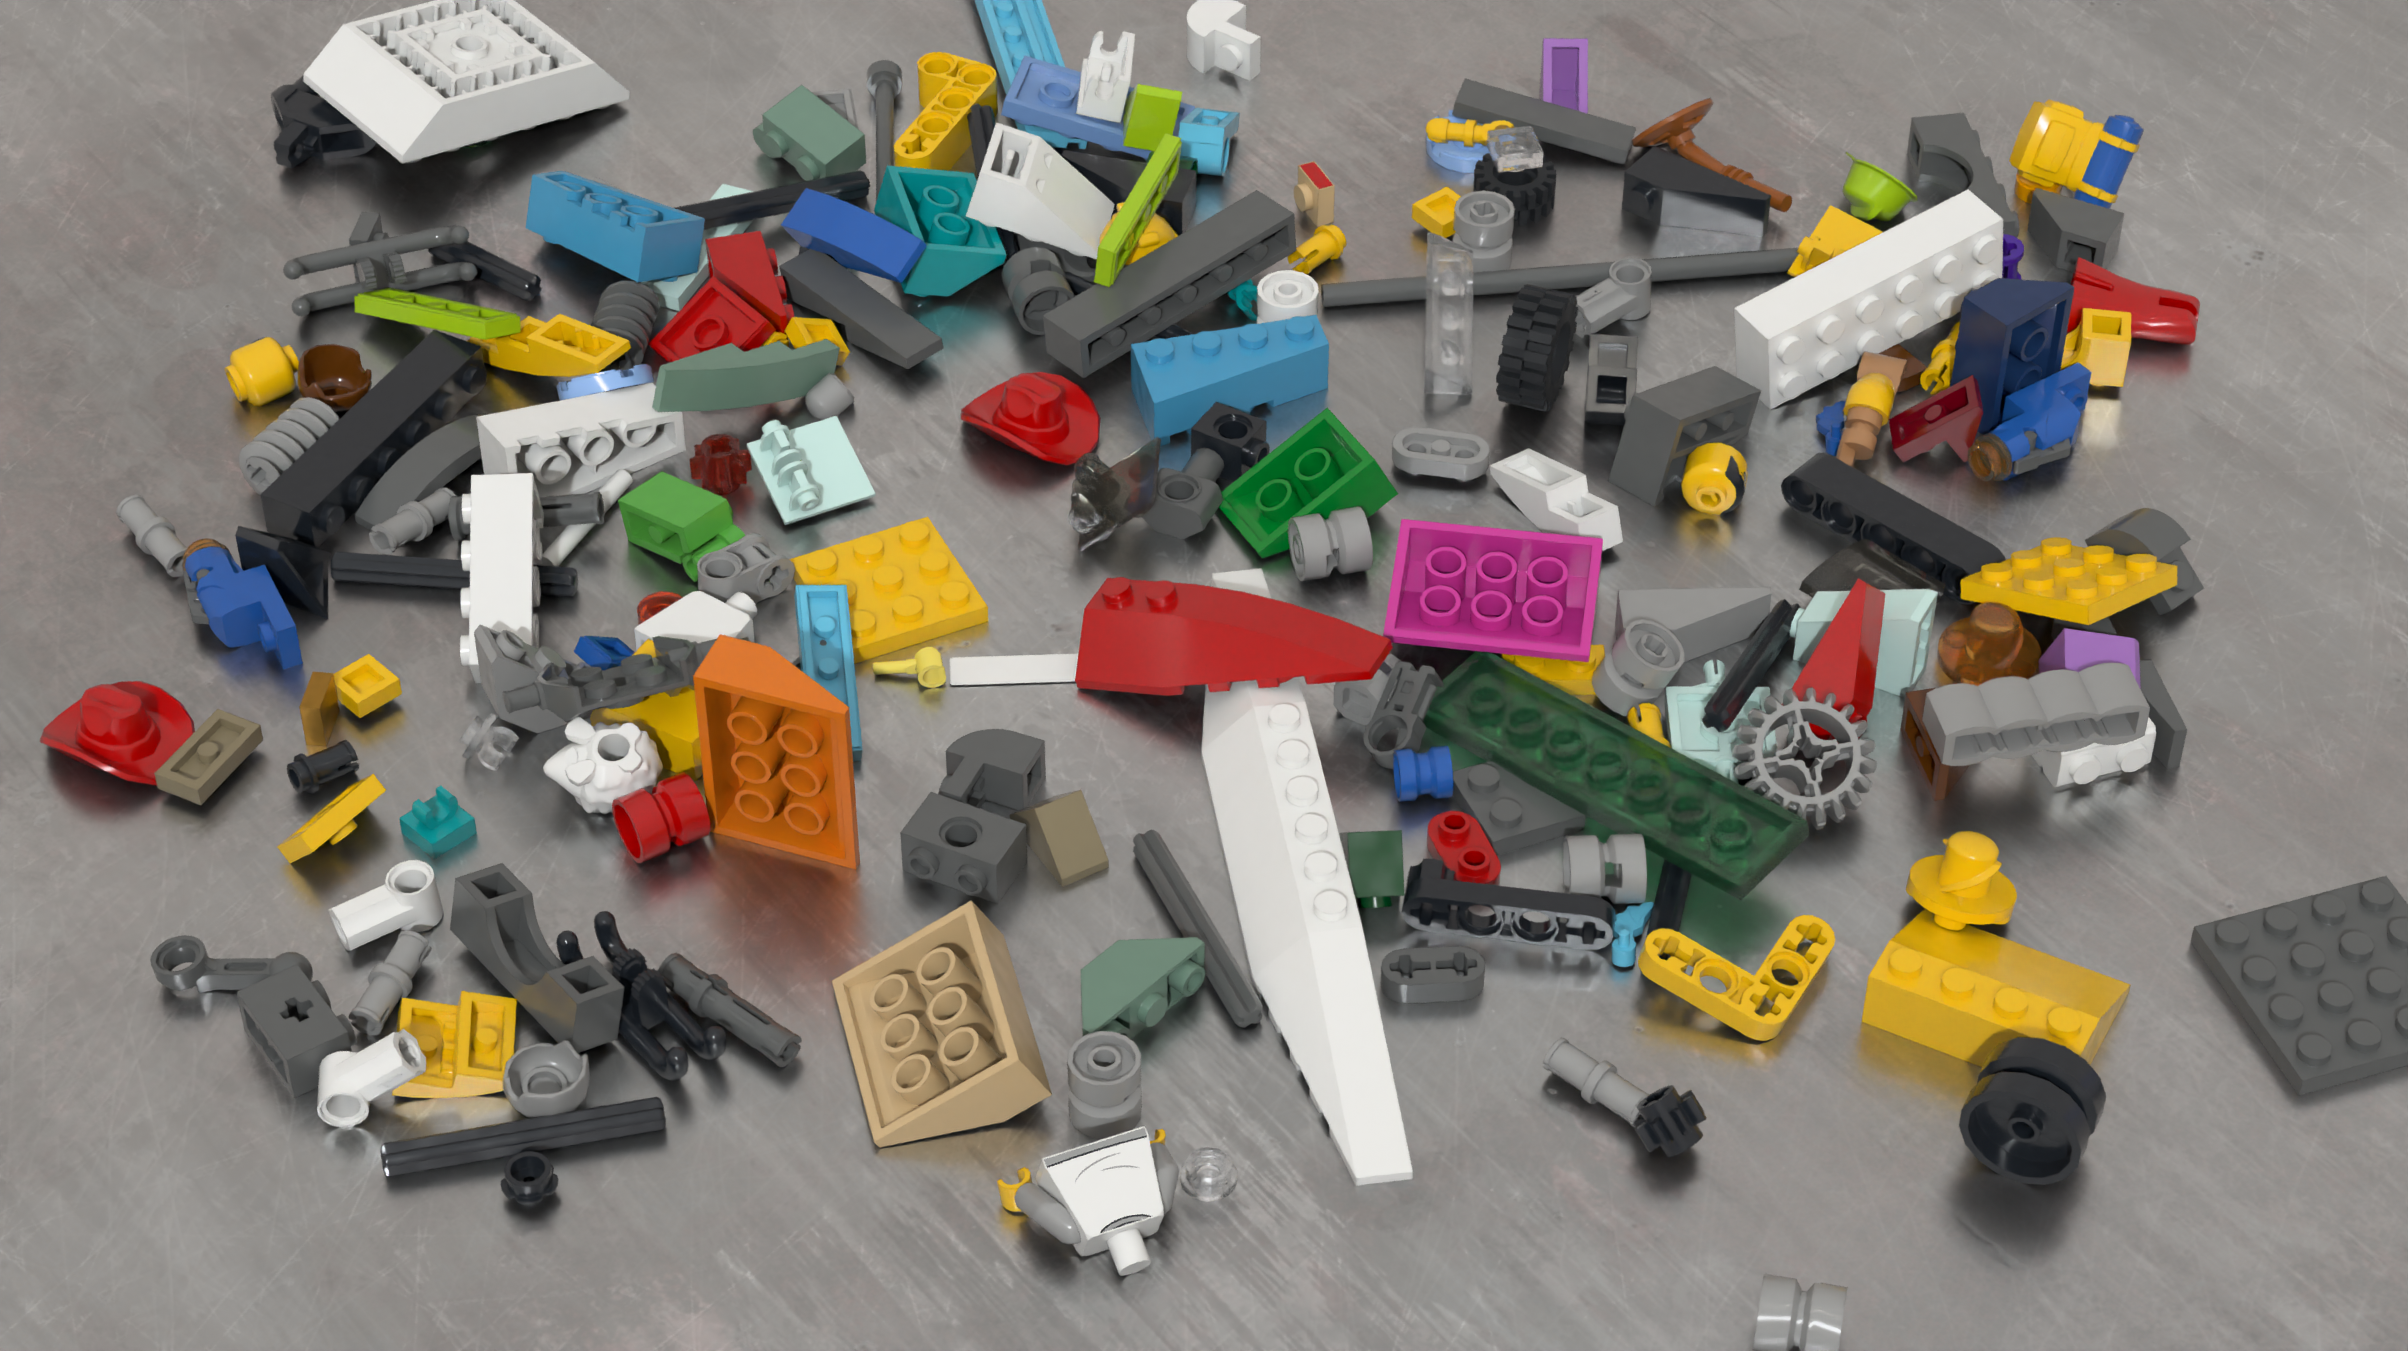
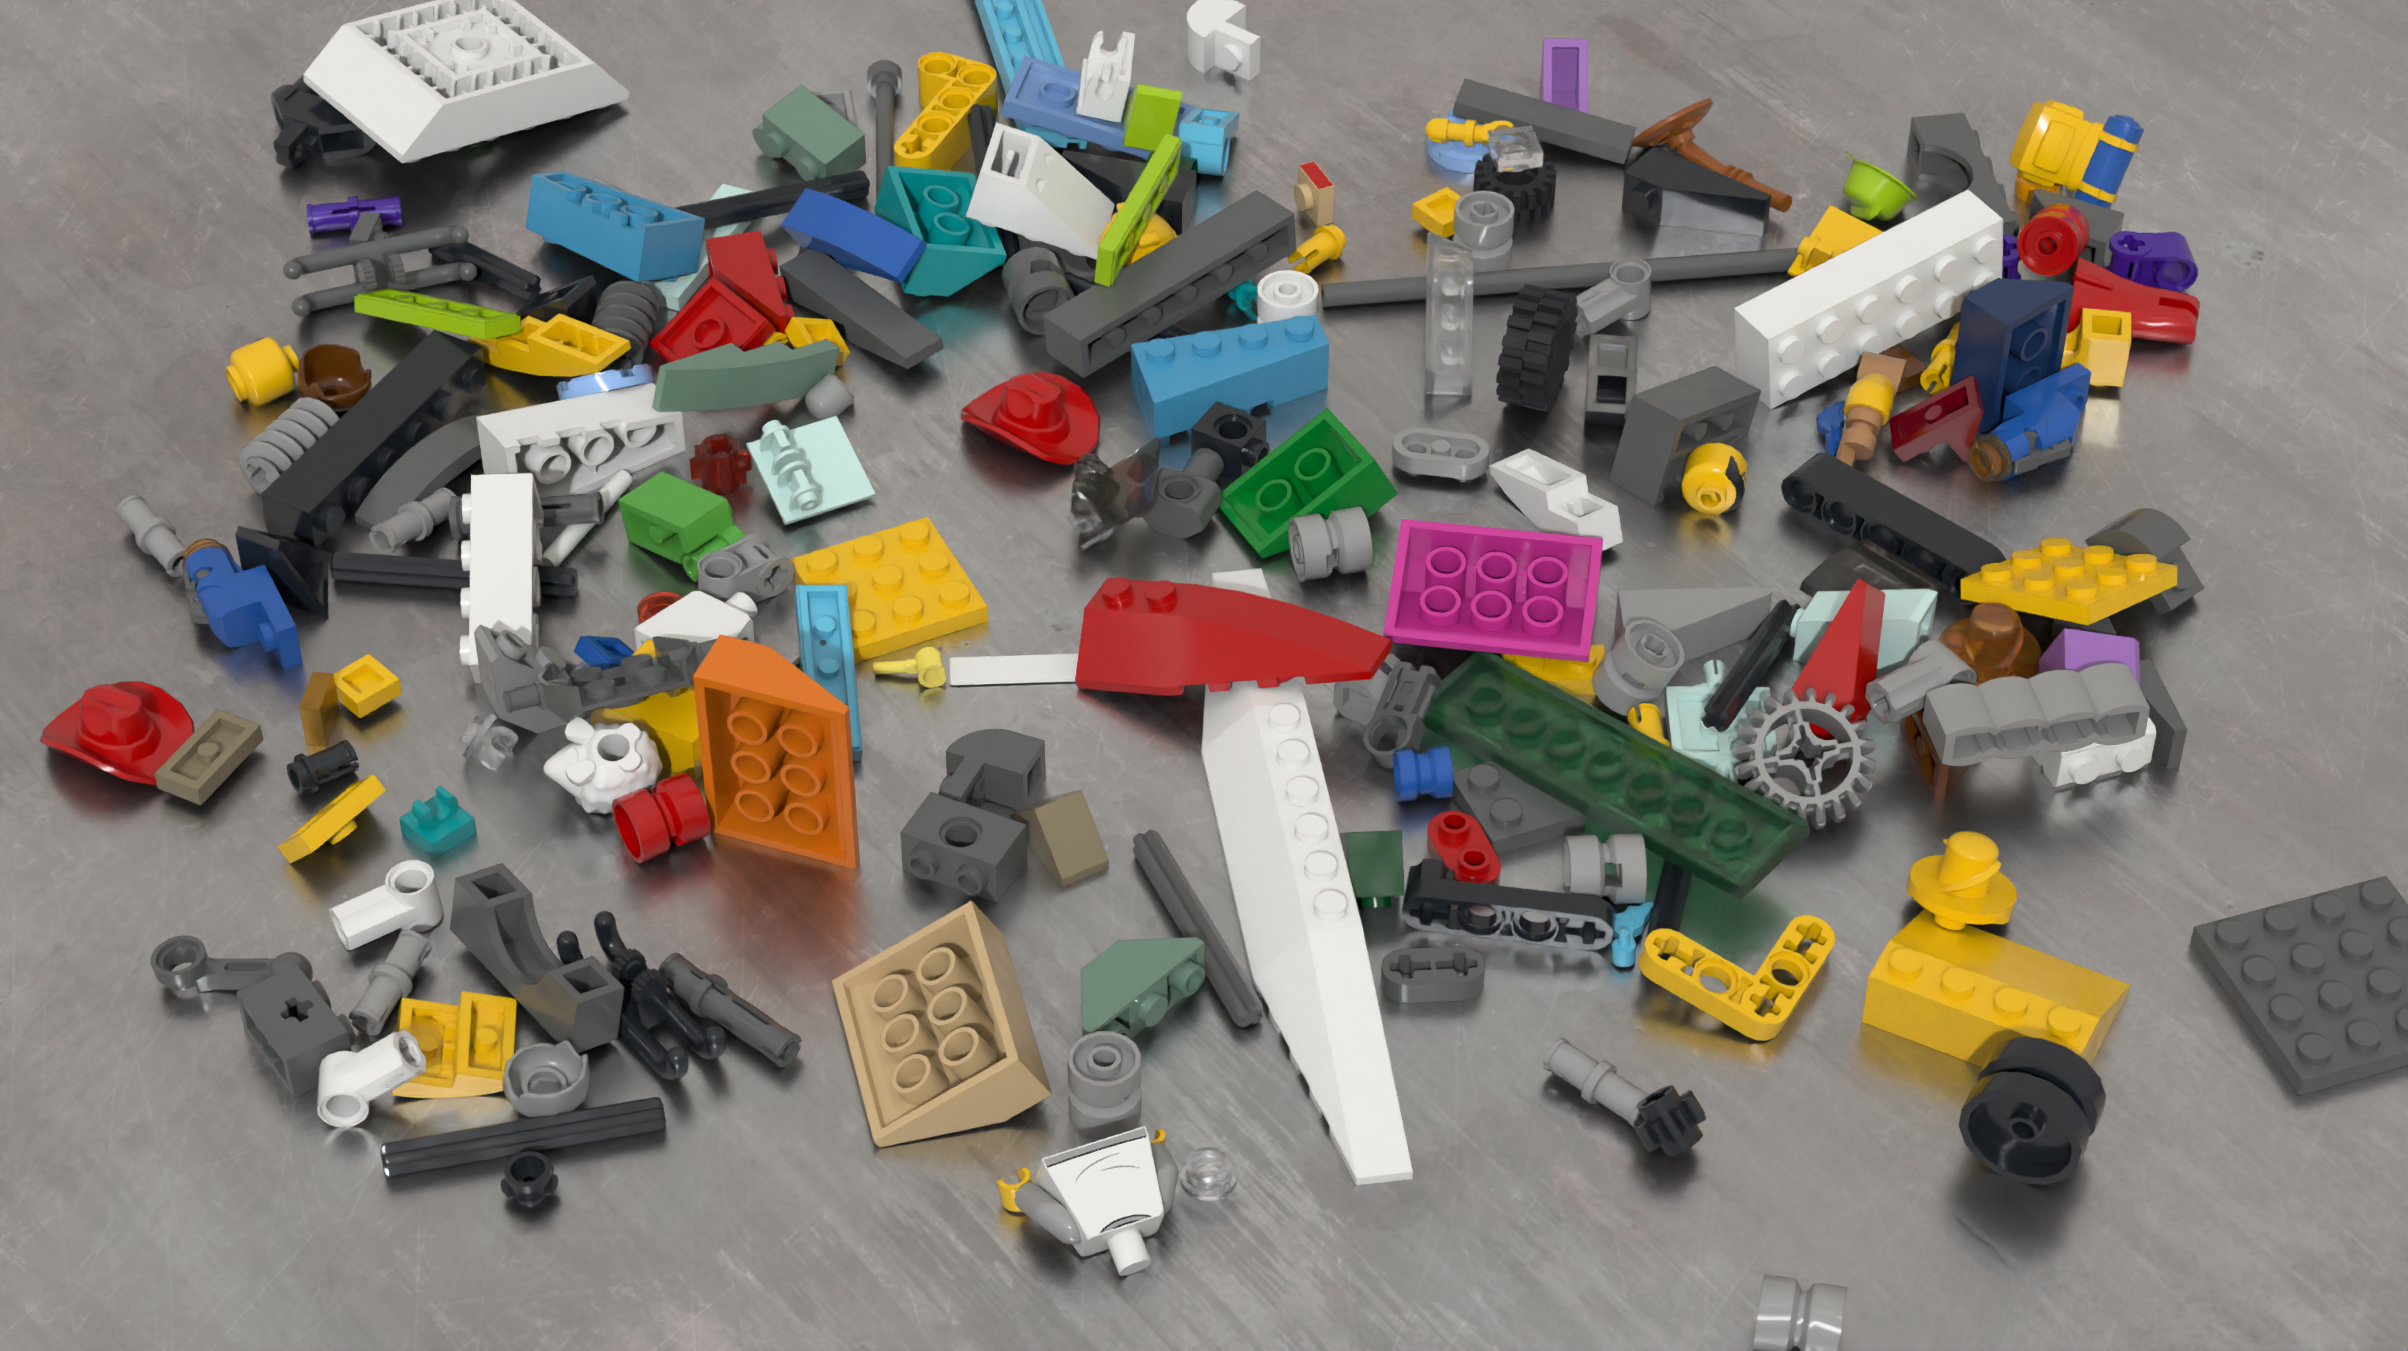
none -> dark purple pin [307,196,403,234]
none -> black slope [516,275,597,325]
none -> light grey piece [1865,639,1977,725]
none -> red wheel [2017,203,2090,276]
none -> dark purple piece [2105,231,2198,292]

